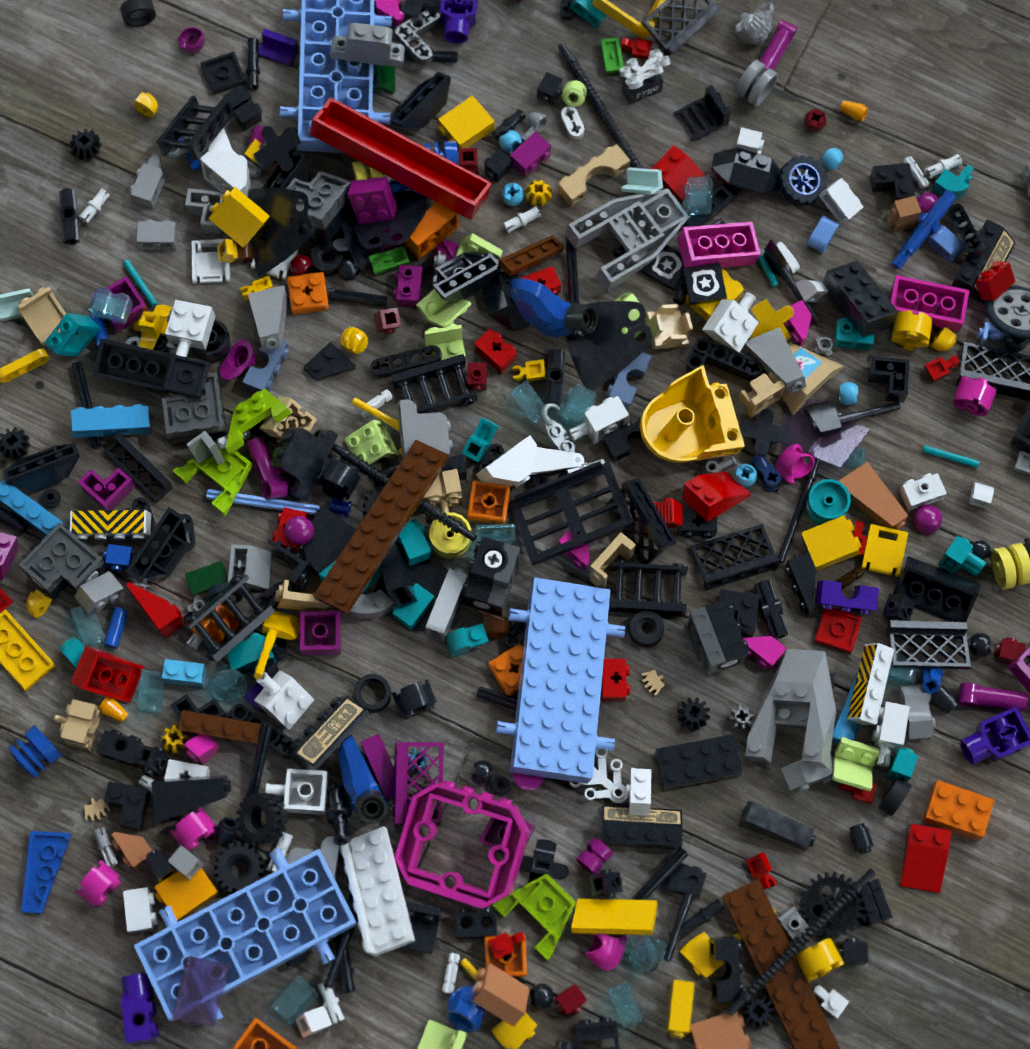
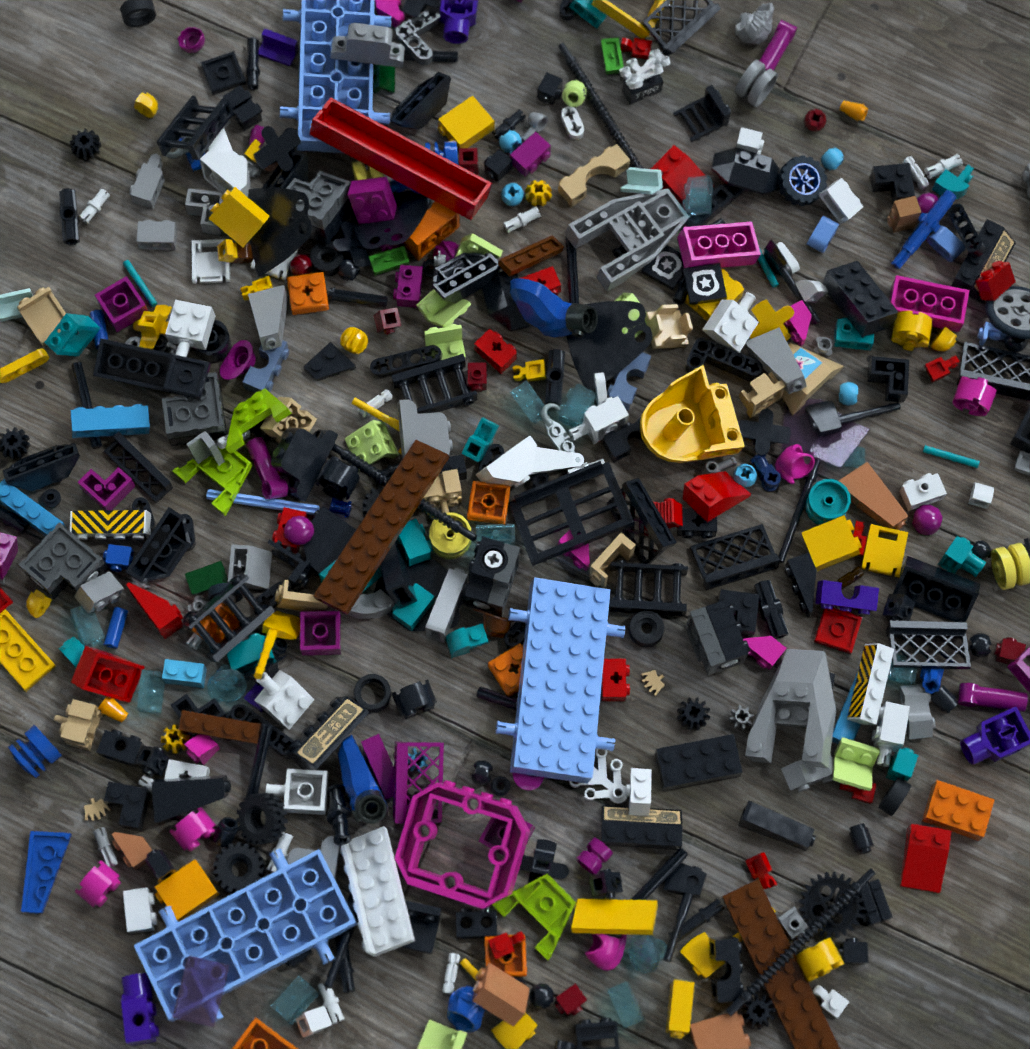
clear light blue brick [88,288,133,324] -> none
light grey panel [169,846,204,880] -> none
none -> white beam [594,372,607,406]

